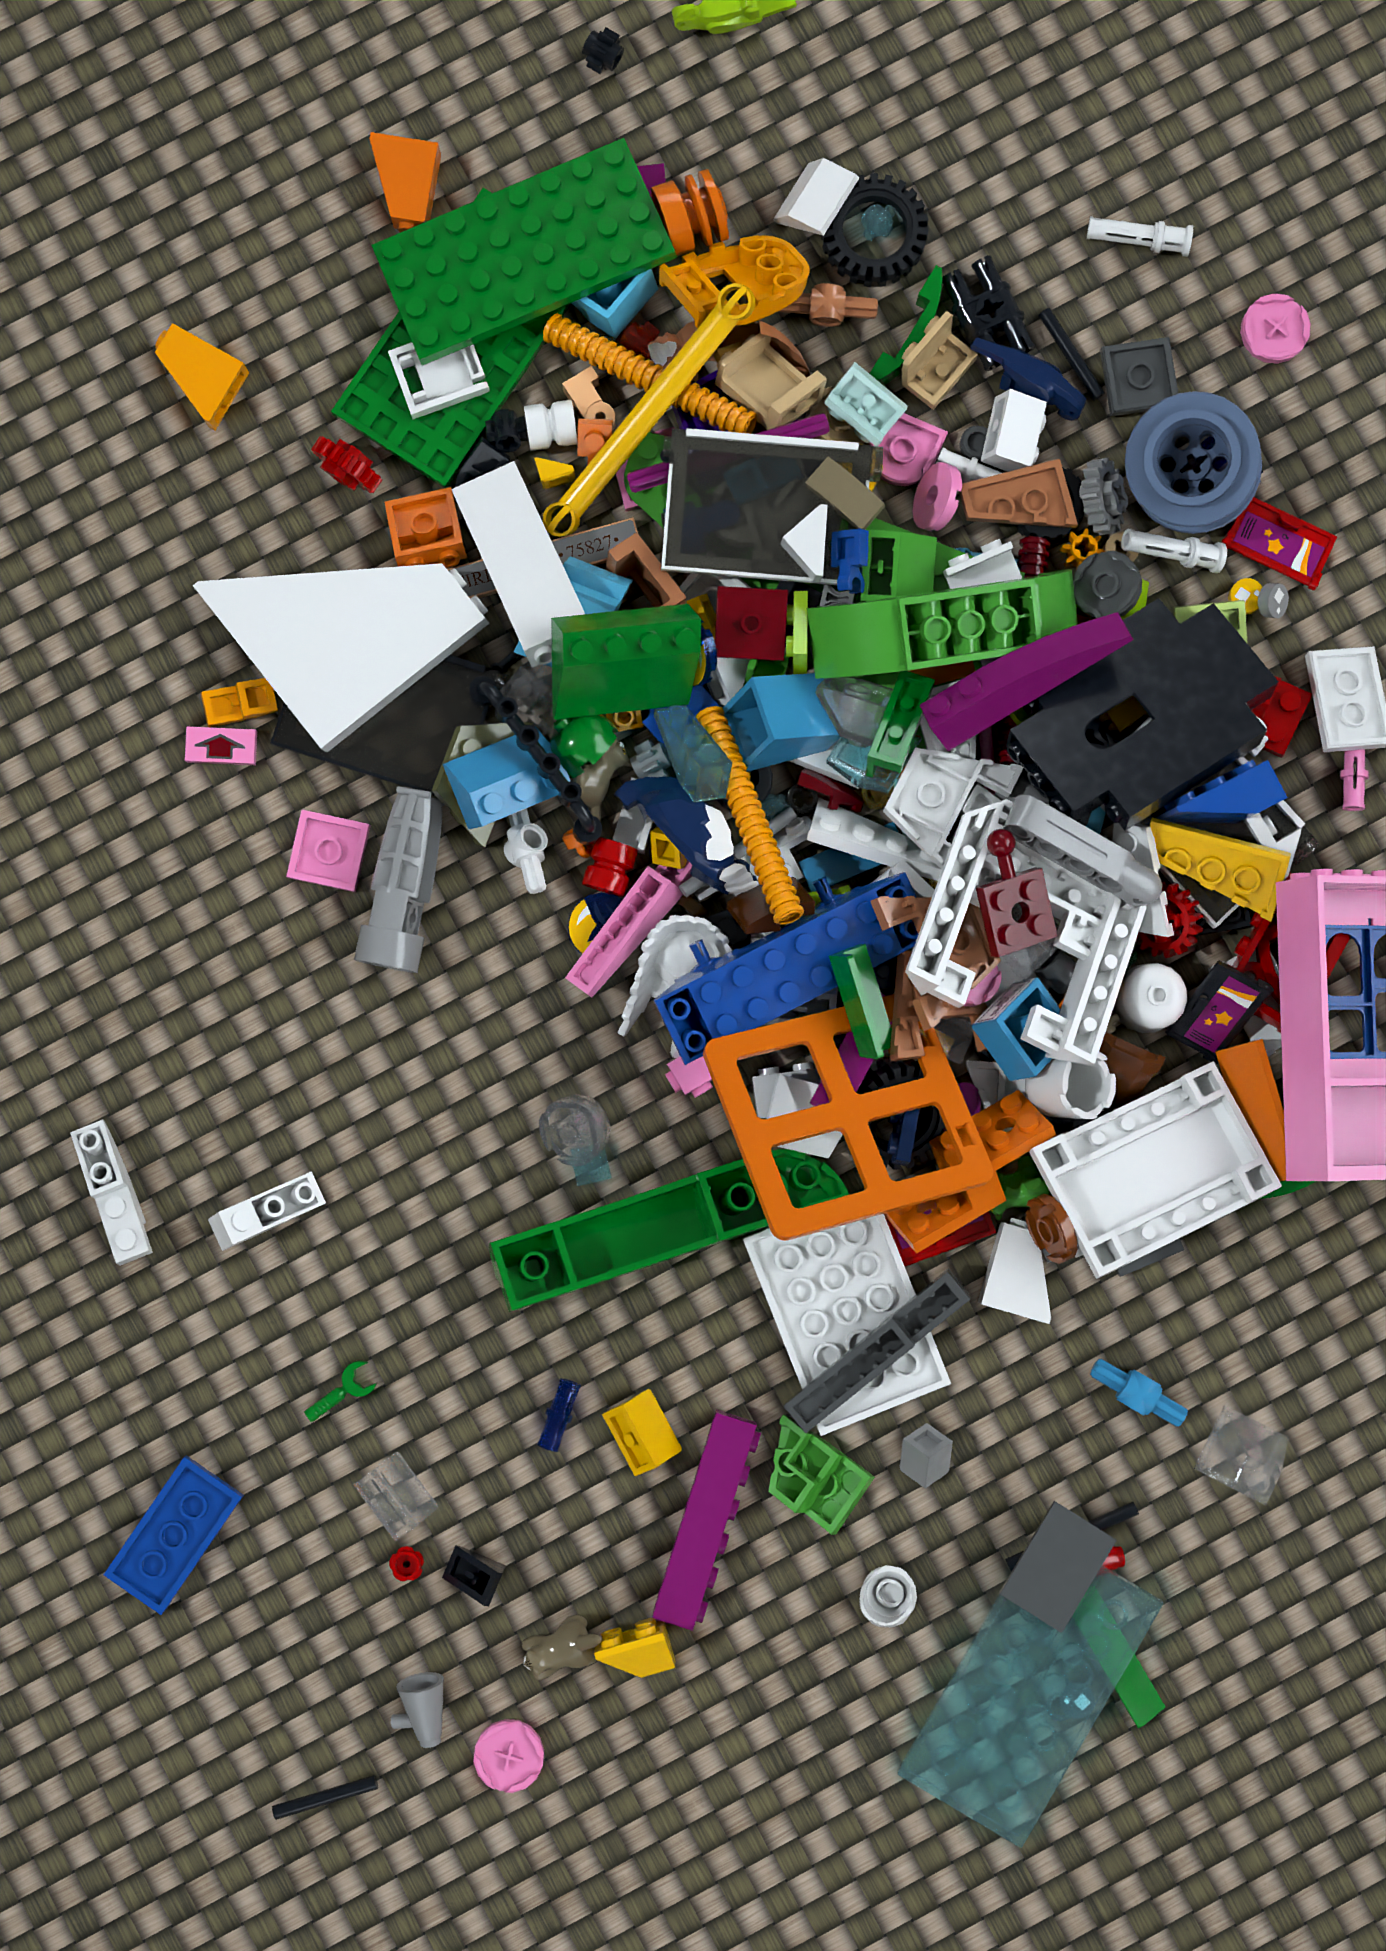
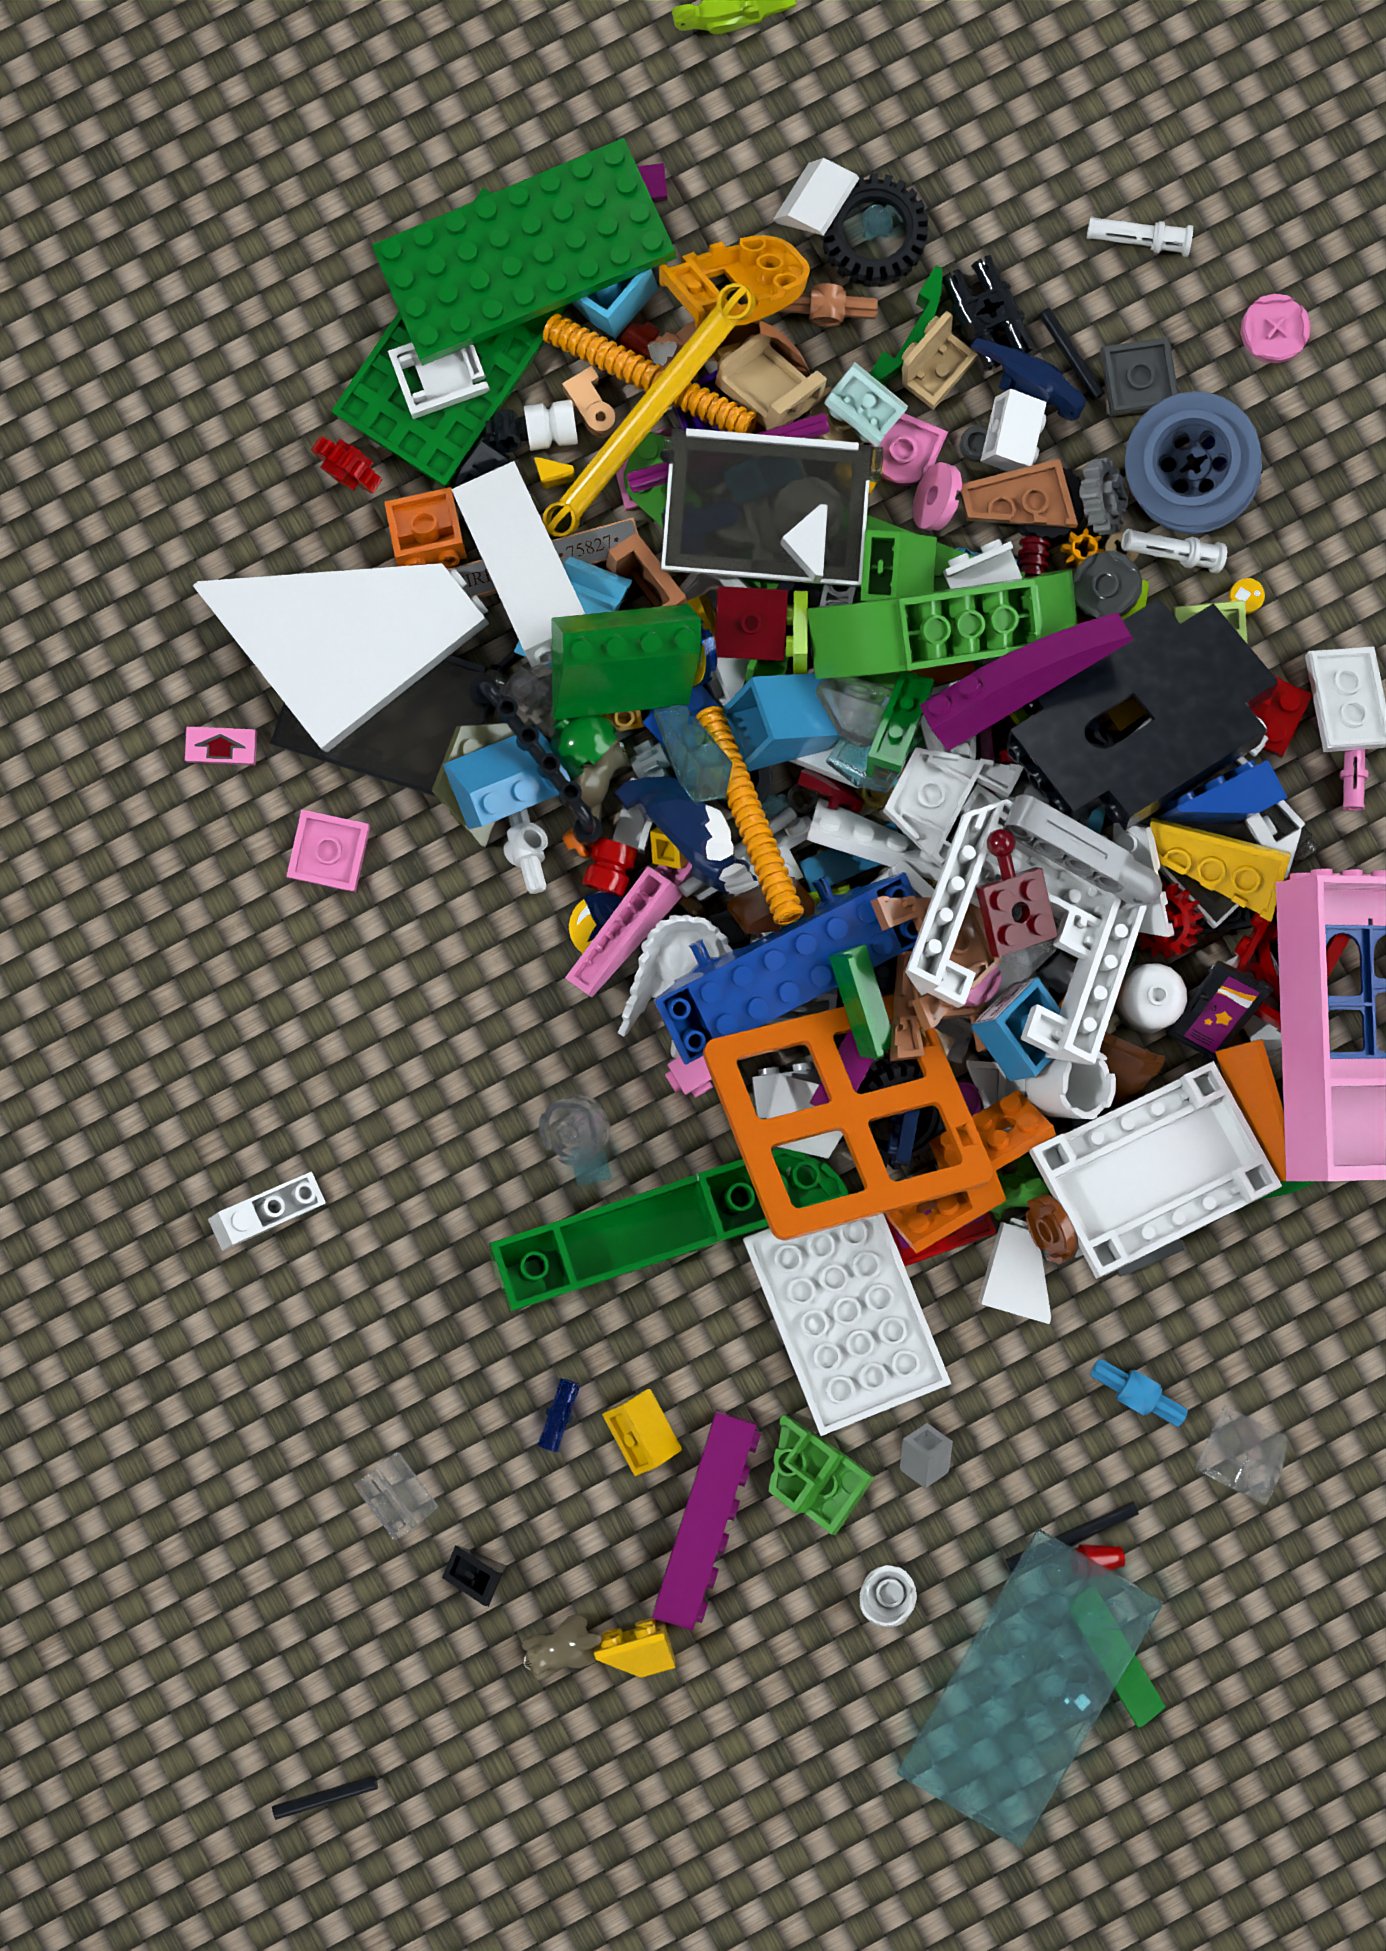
white slope [70,1120,153,1266] -> none
blue plate [103,1455,244,1615] -> none
light orange slope [155,323,249,431] -> none
light orange slope [201,678,278,728] -> none
green piece [304,1360,378,1422] -> none
light grey piece [354,786,445,973] -> none
orange slope [369,132,441,232] -> none
red plate [389,1546,424,1581] -> none
light grey piece [391,1672,444,1748] -> none
bright pink tile [473,1719,544,1793] -> none
orange plate [577,418,613,465] -> none
black gear [582,27,624,74] -> none
orange wheel [651,169,729,257] -> none
dark grey slope [784,1268,971,1433] -> none
dark tan slope [805,456,885,530] -> none
blue plate [831,528,869,594] -> none
white pin [936,447,1004,483] -> none
dark grey tile [999,1501,1117,1633] -> none
door [1222,497,1337,591] -> none
light grey tile [1258,583,1289,618] -> none

